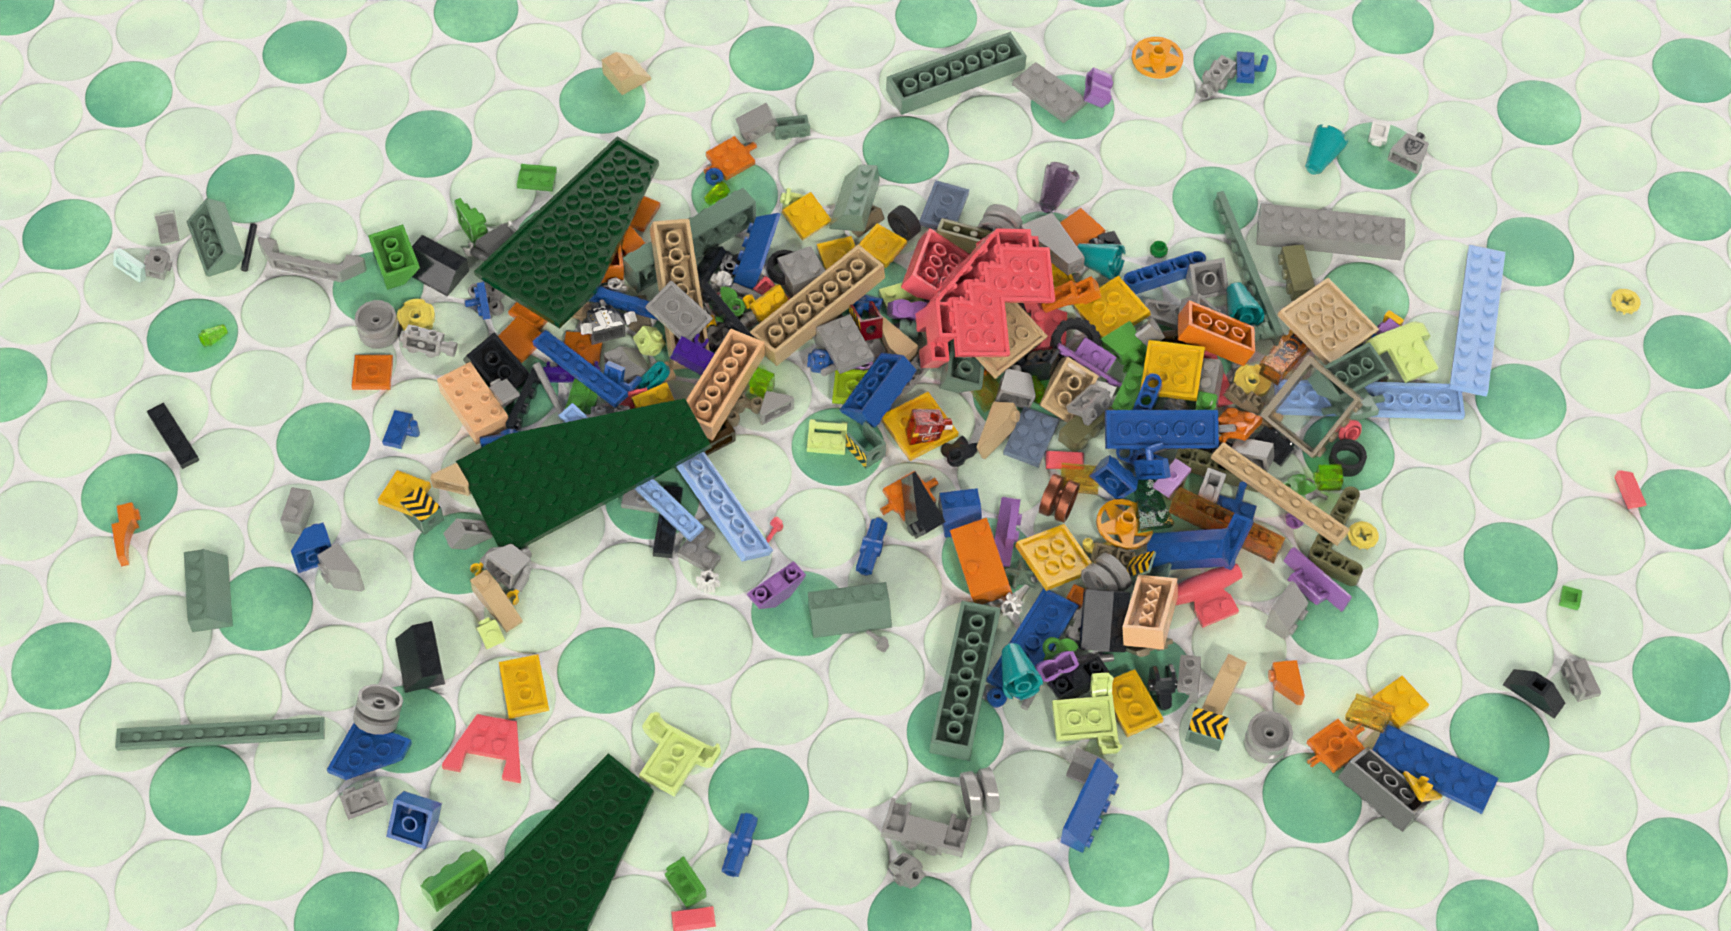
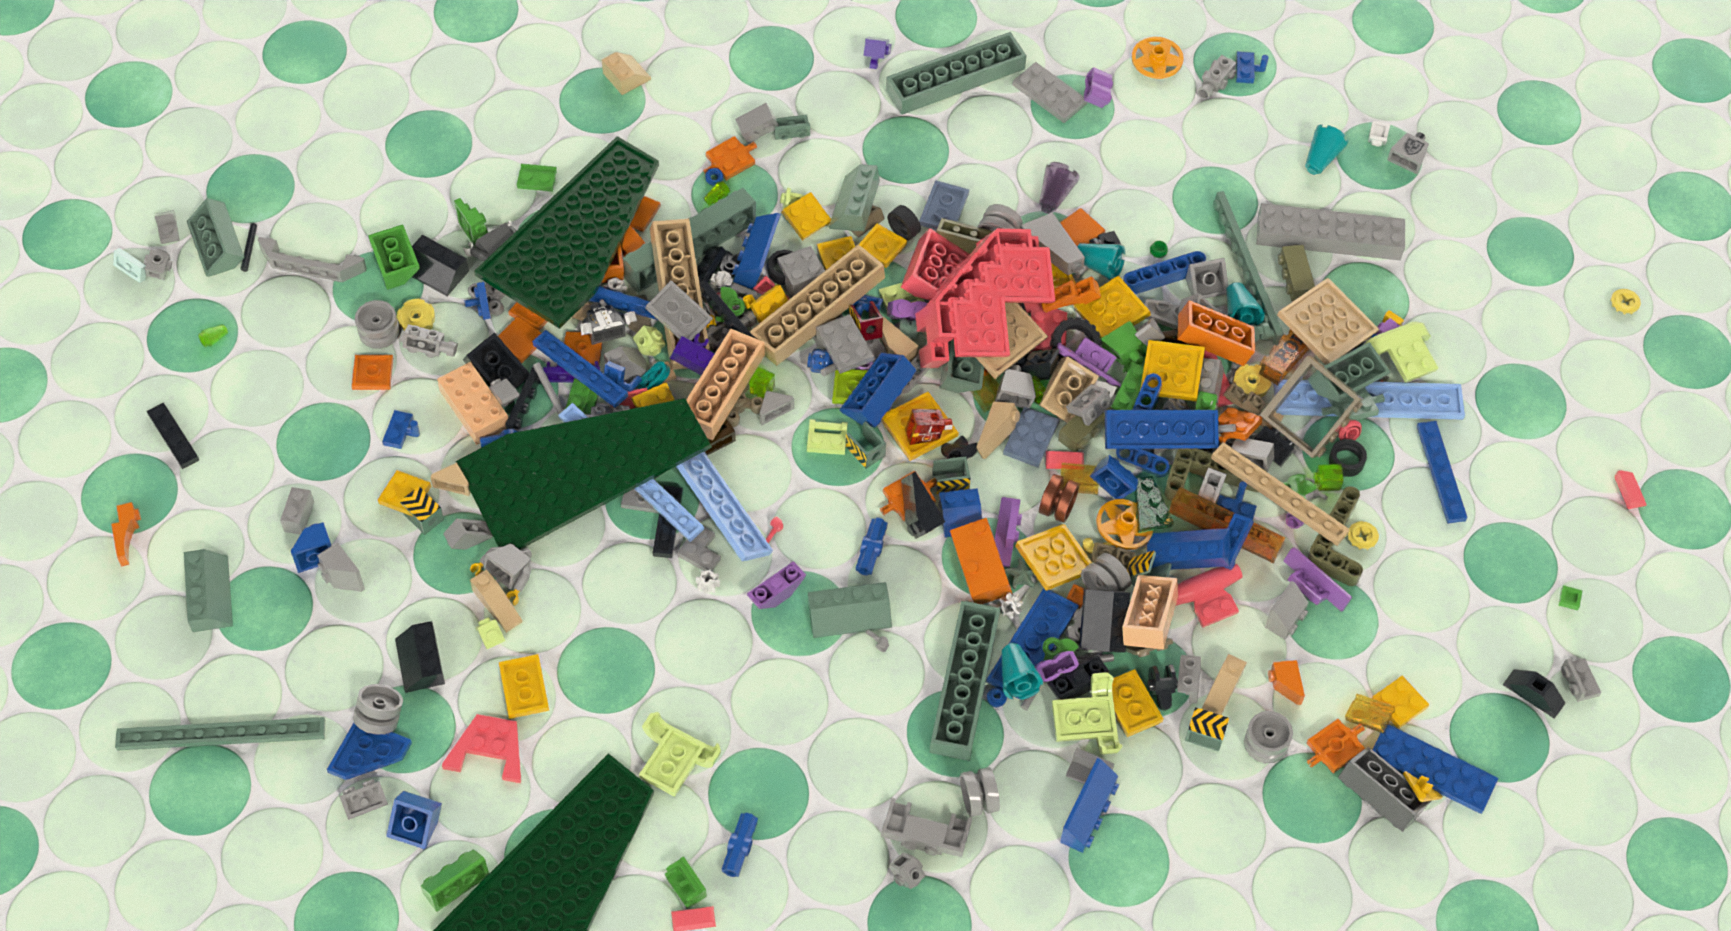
blue plate [1133,442,1171,480] -> none
lavender plate [1153,459,1191,498] -> none
light blue plate [1449,245,1505,397] -> none
none -> brick [863,37,892,69]
none -> sand green piece [932,457,971,495]
none -> blue plate [1417,421,1468,524]

